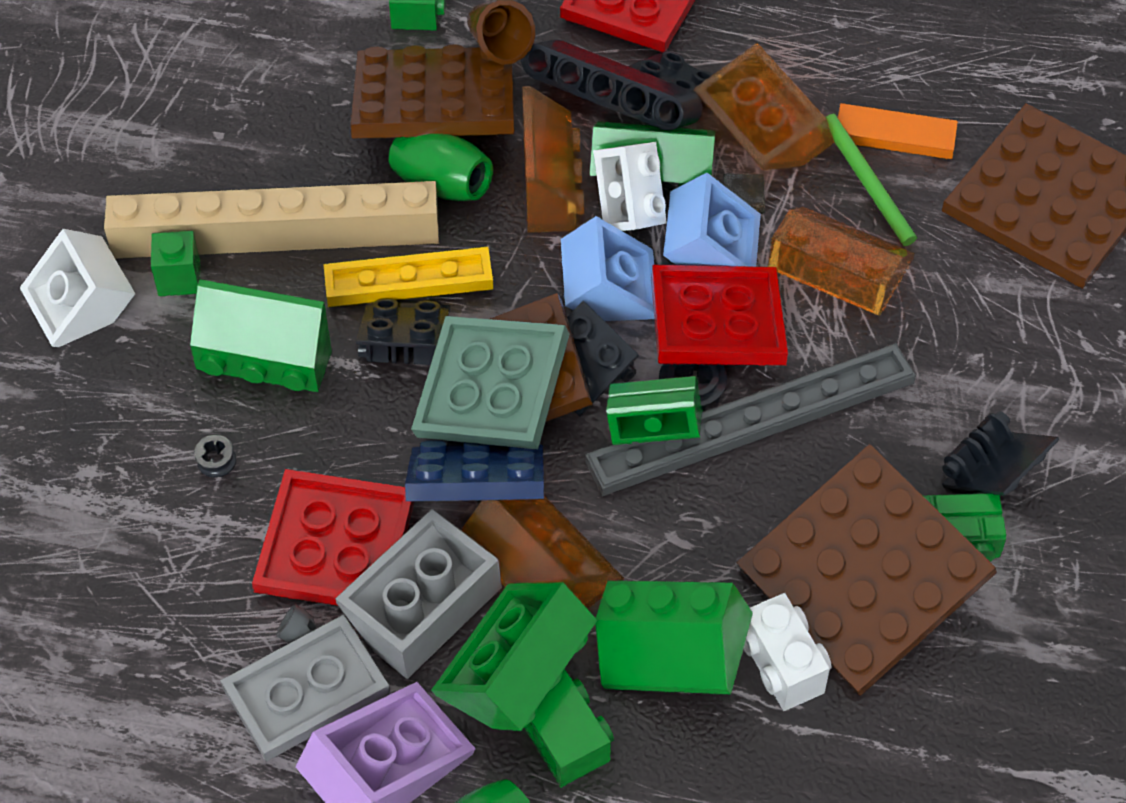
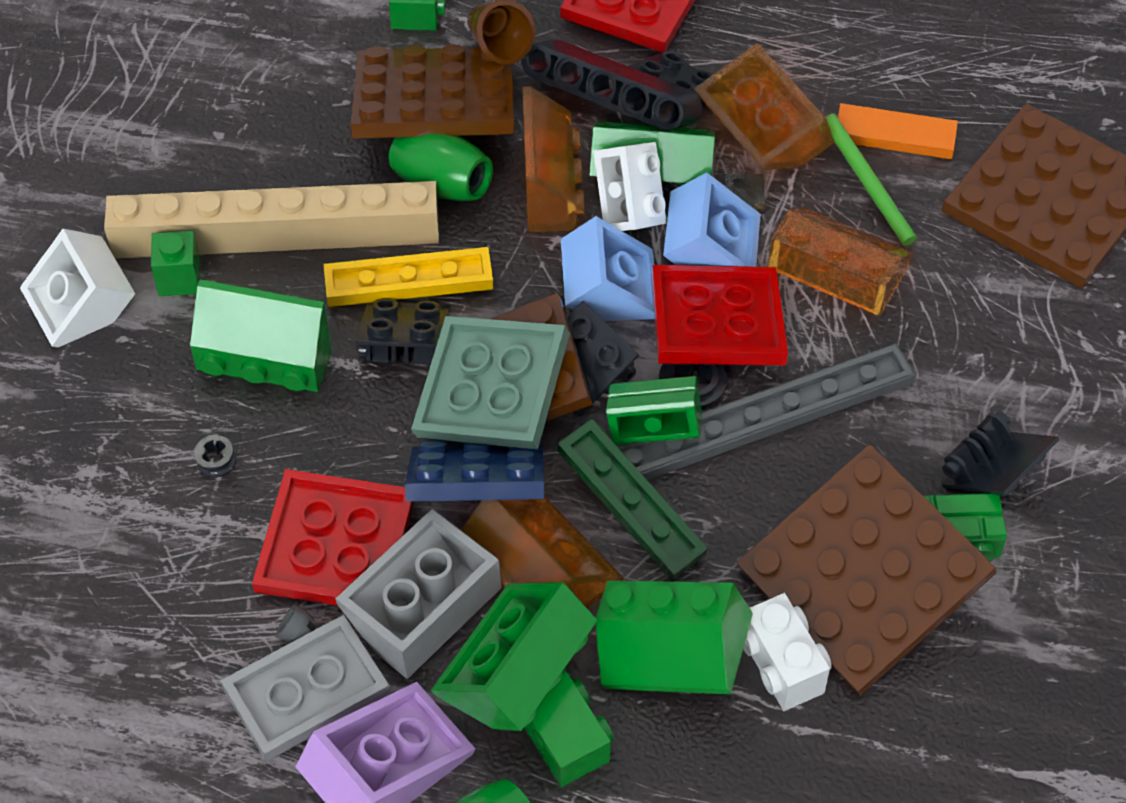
none -> dark green plate [557,419,708,581]

